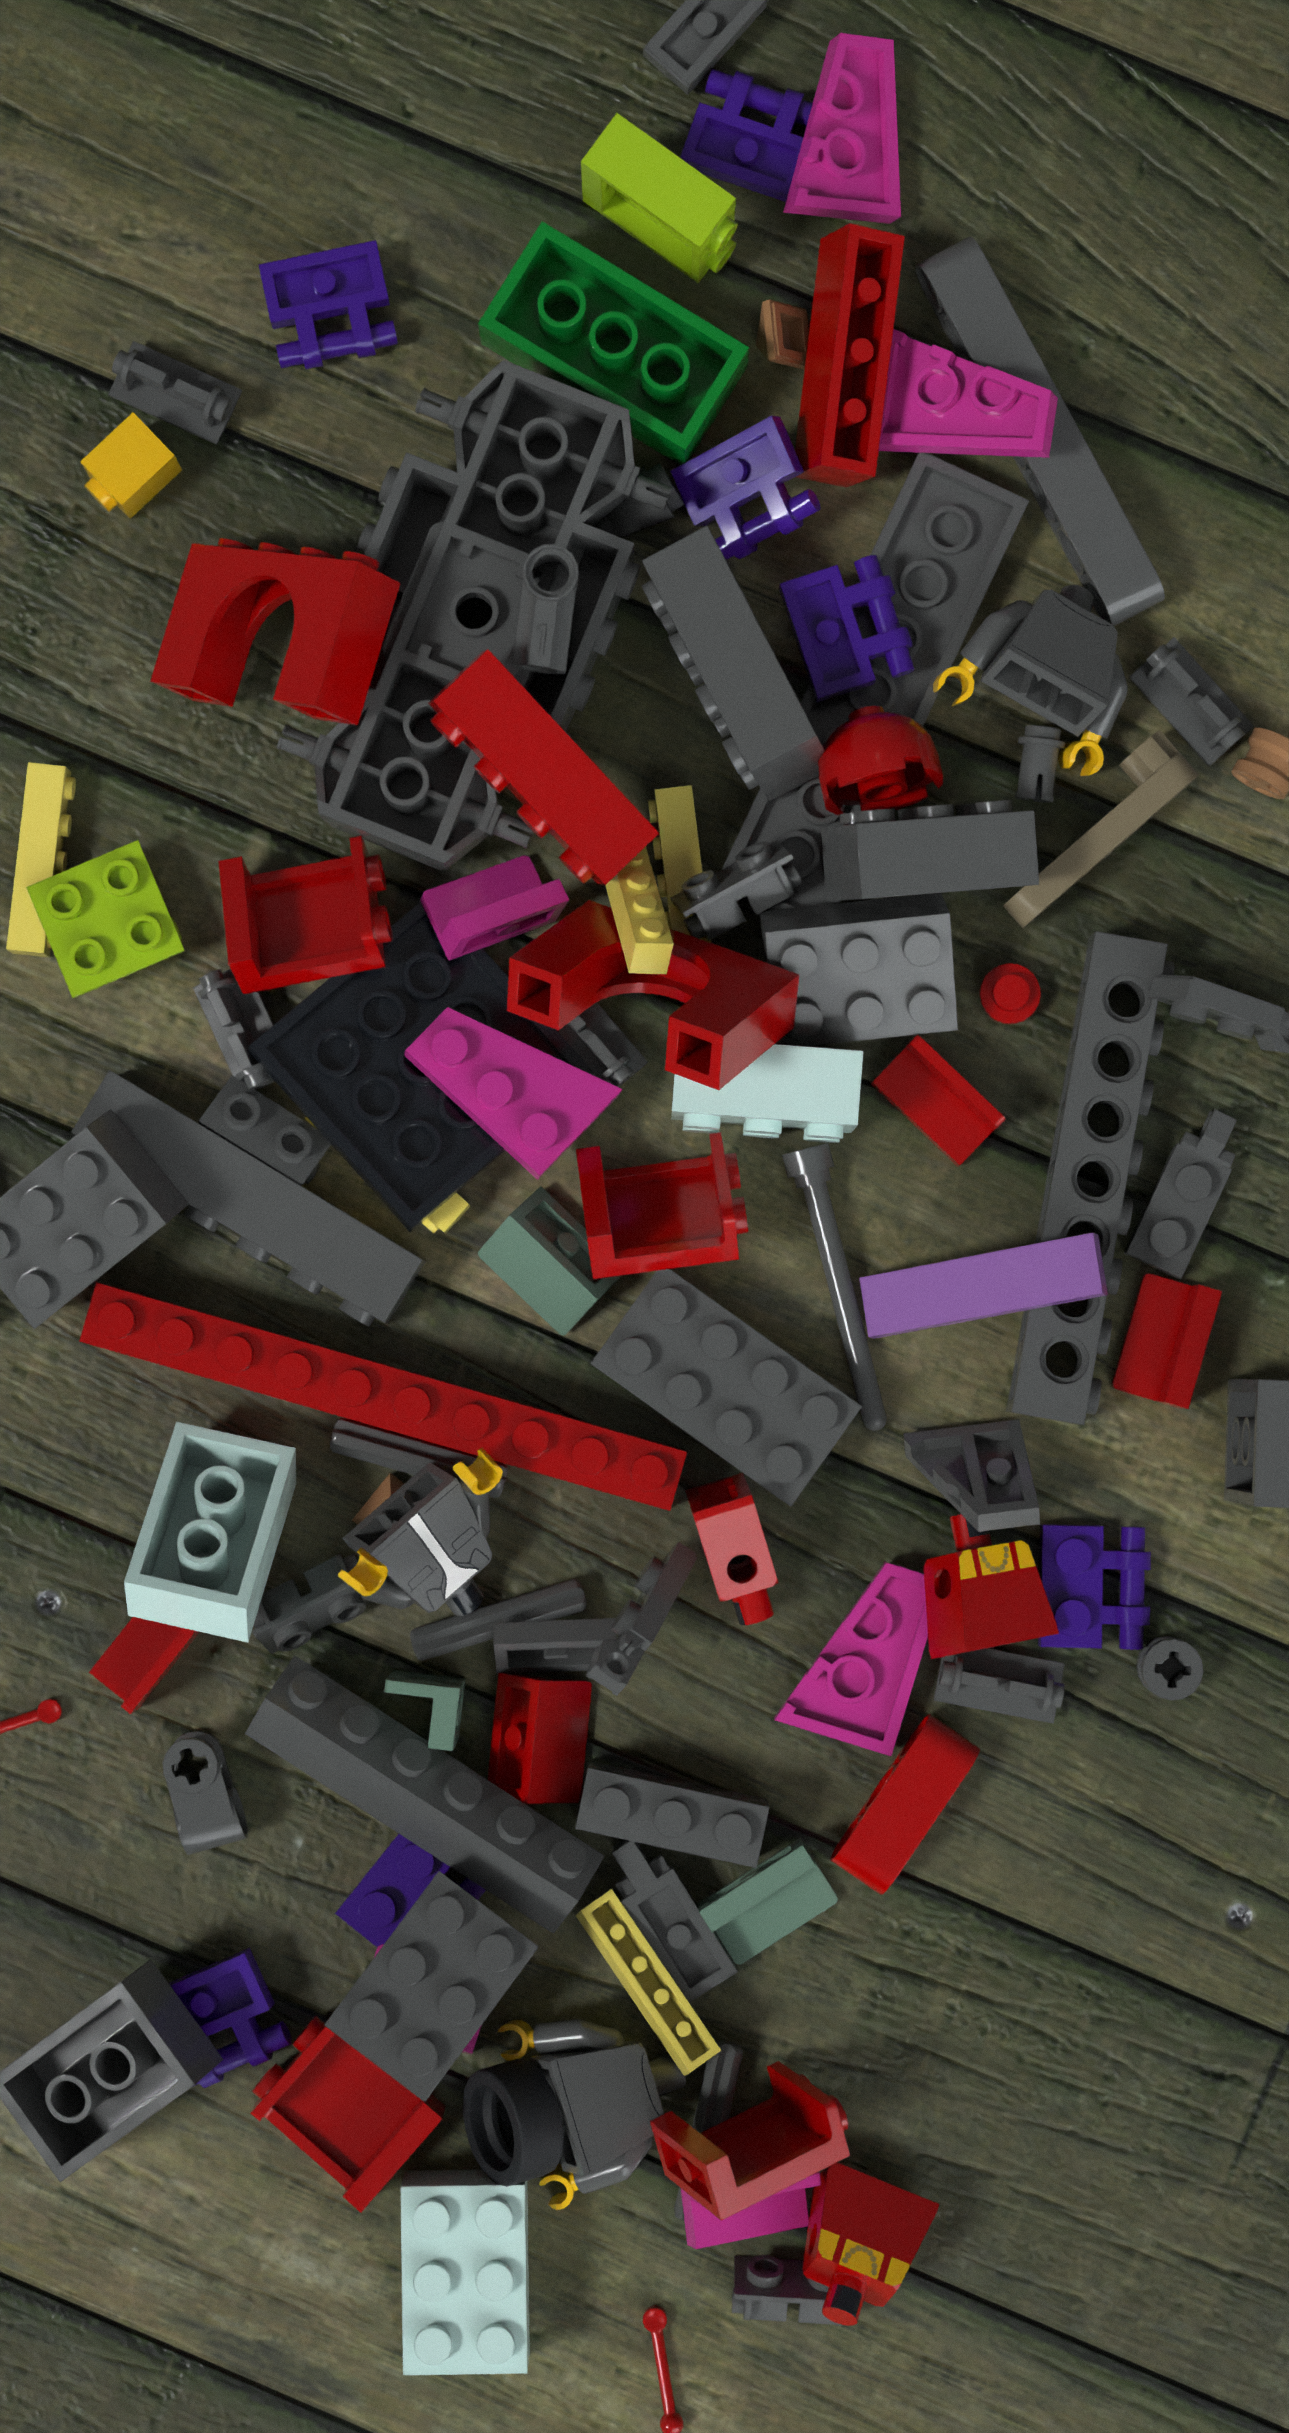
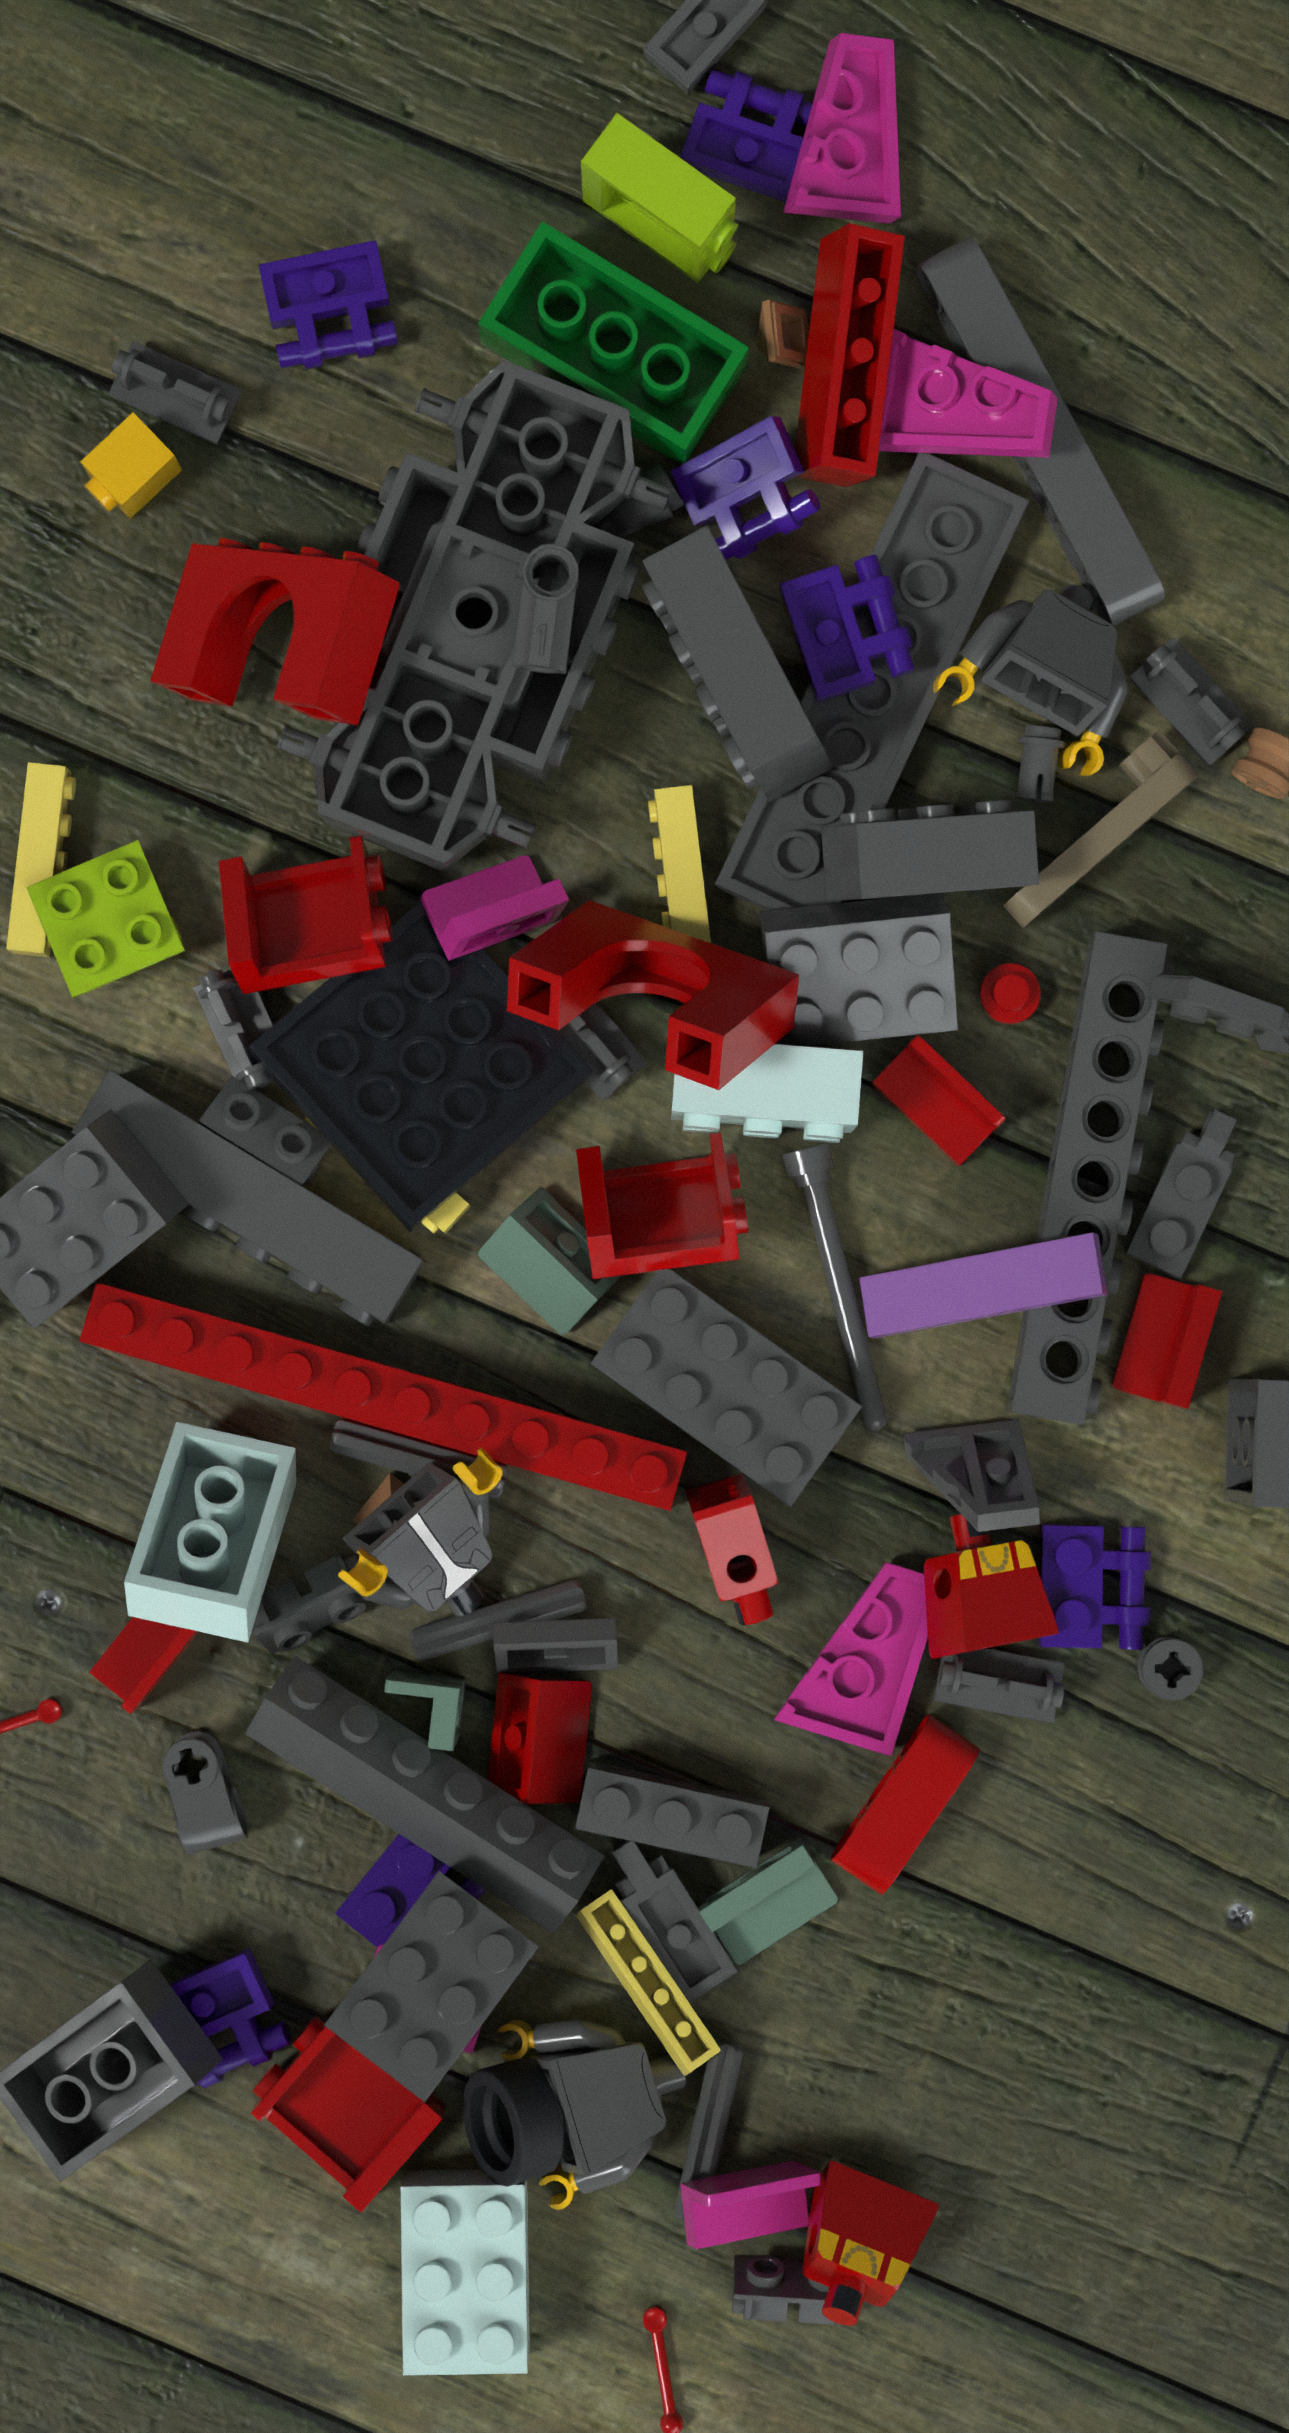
dark pink wing [404,1007,623,1180] -> none
red brick [428,649,659,885] -> none
dark grey hinge [586,1542,698,1696] -> none
light yellow piece [605,847,674,974] -> none
red panel [650,2061,850,2221] -> none
dark grey hinge [670,841,802,941] -> none
red cylinder [818,706,943,815] -> none

